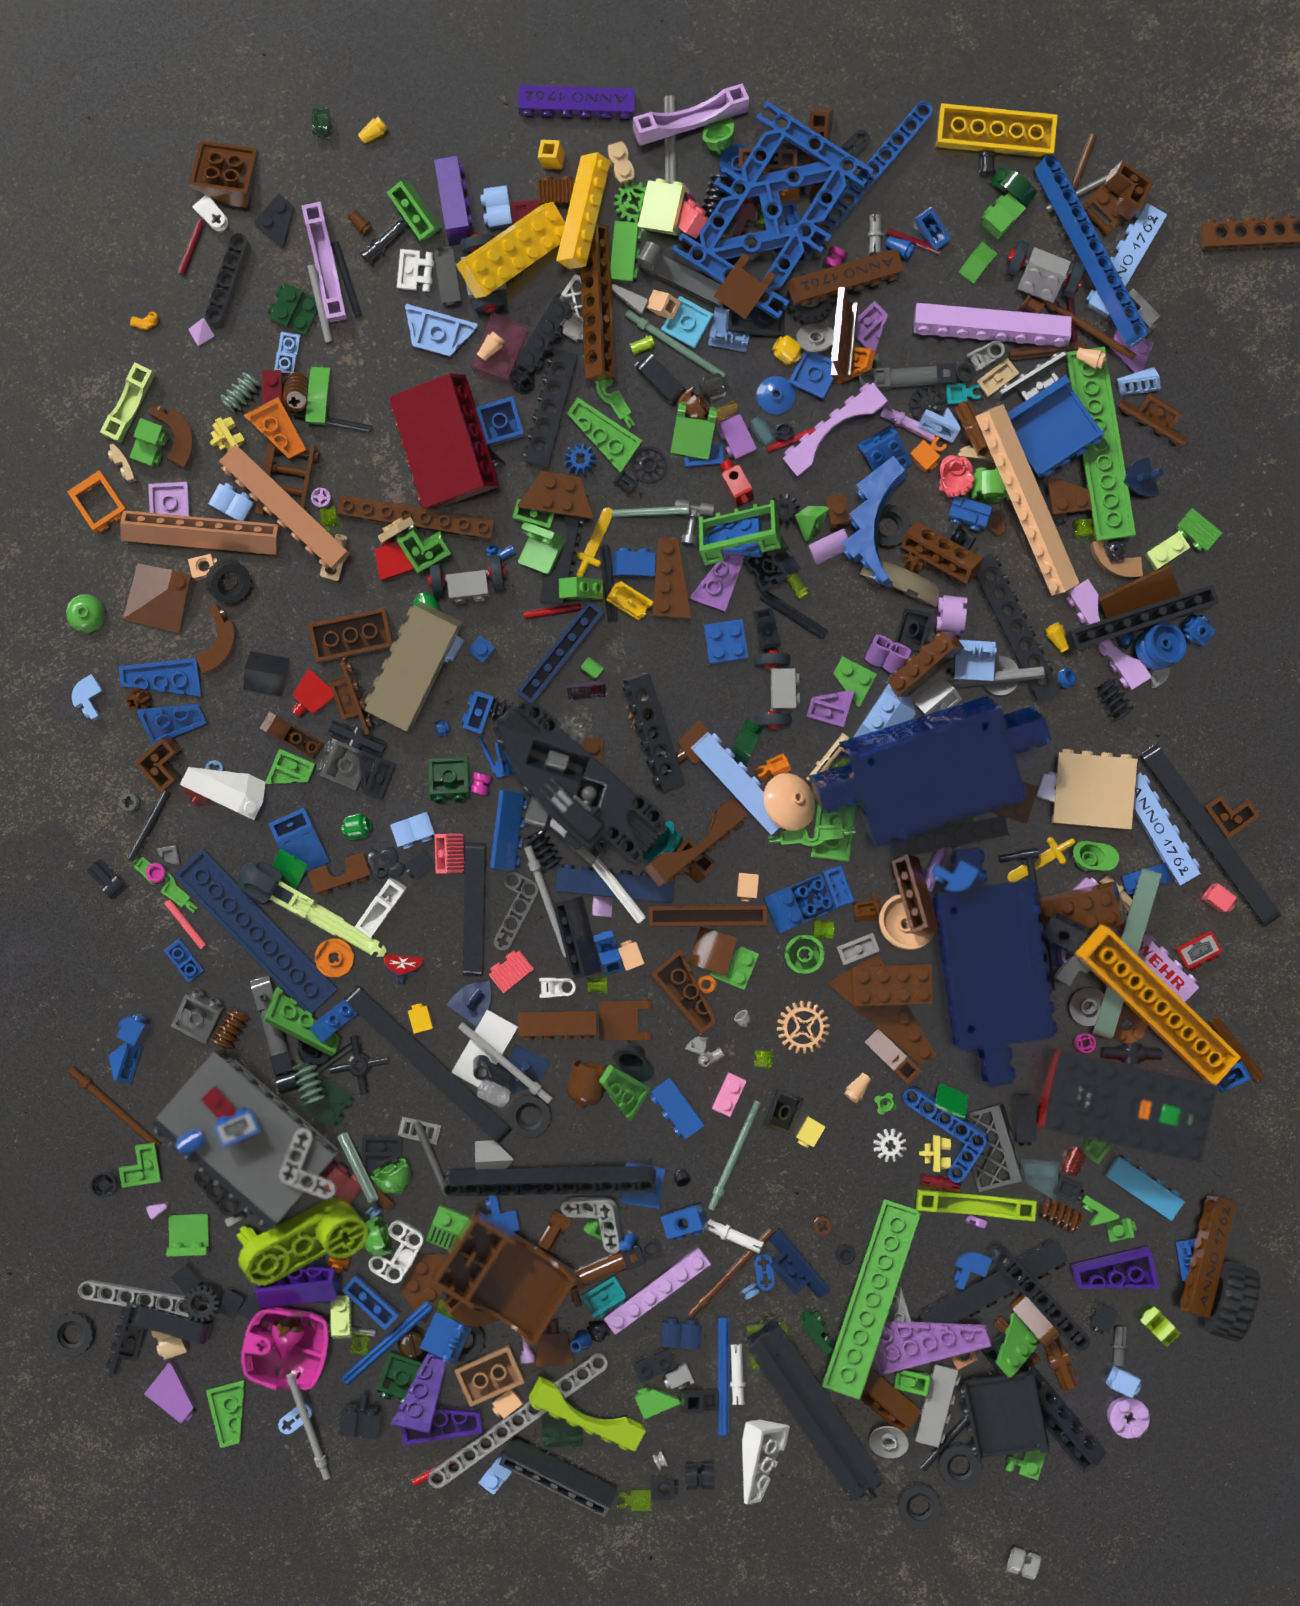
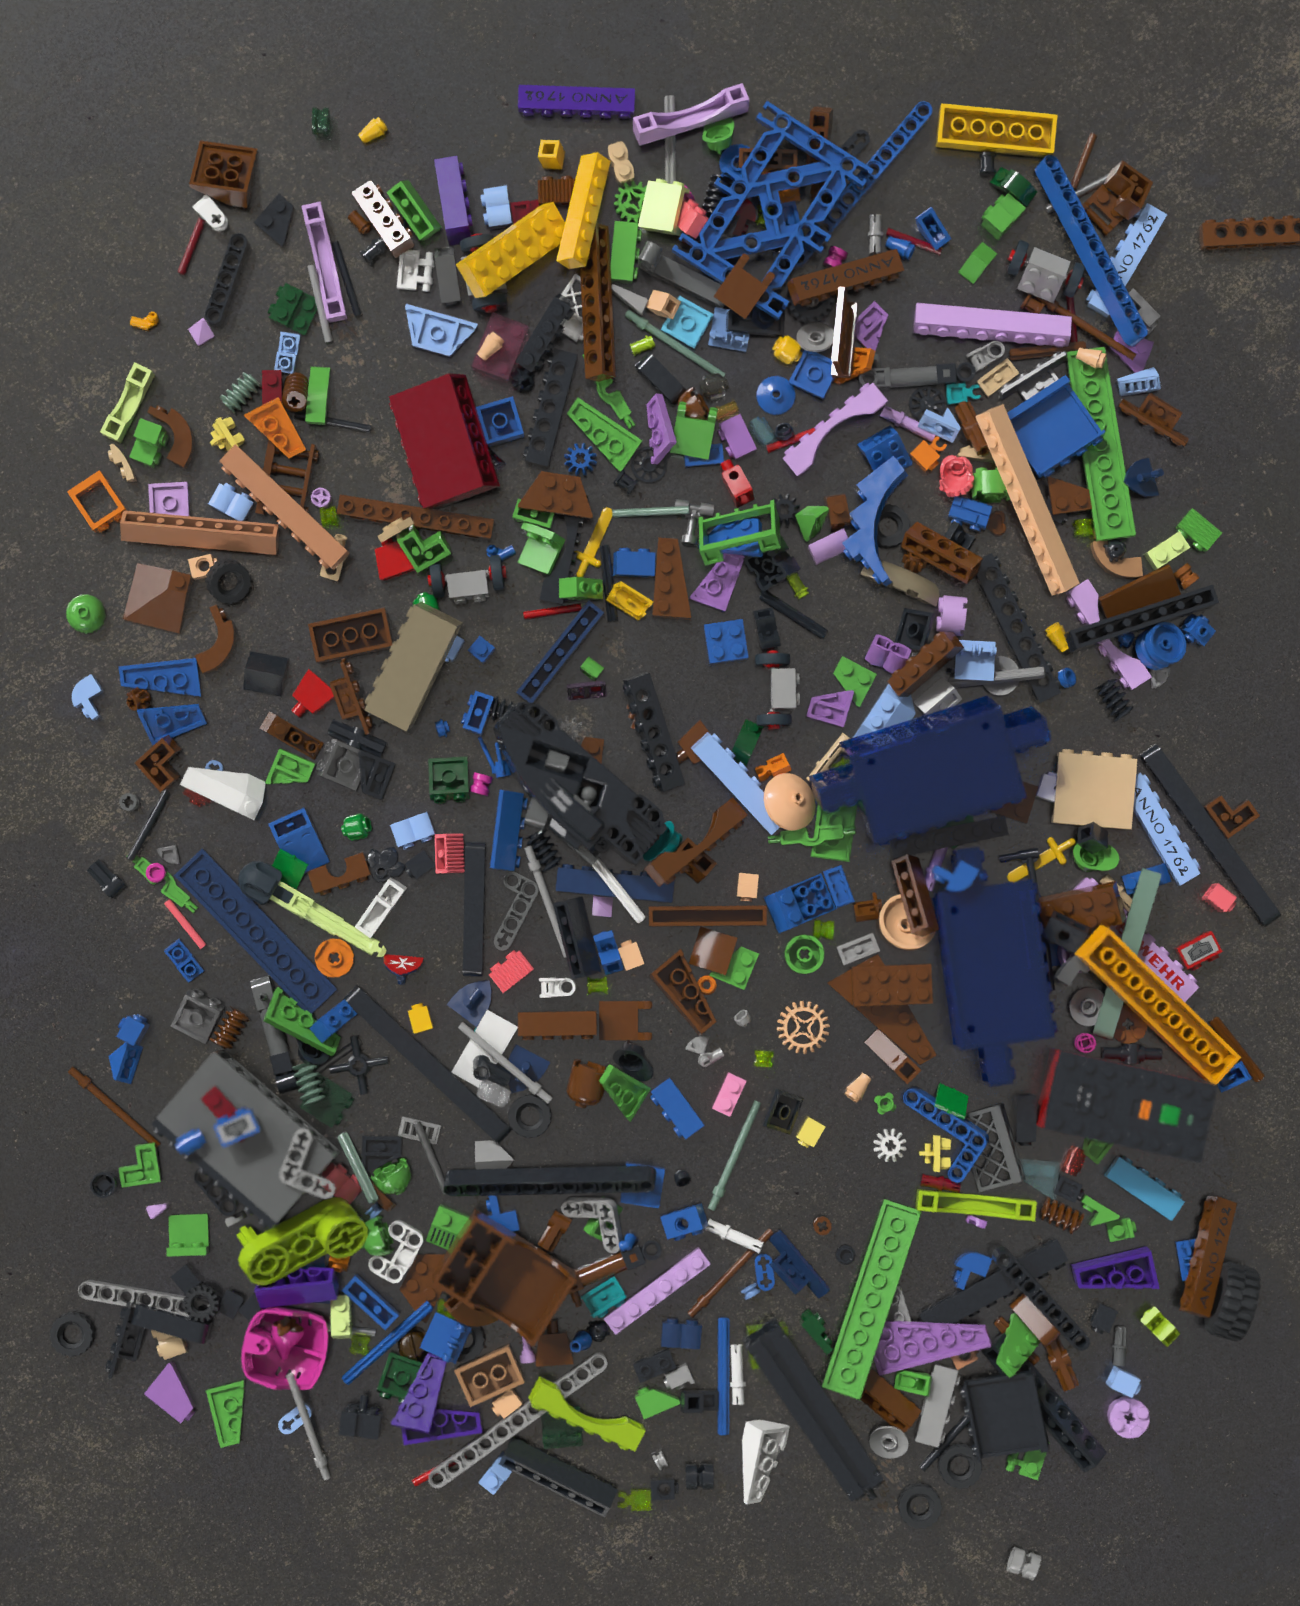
none -> brick [352,180,415,258]
none -> medium lavender wing [647,394,677,464]
none -> black brick [1078,822,1108,854]
none -> dark orange wheel [1173,562,1200,590]

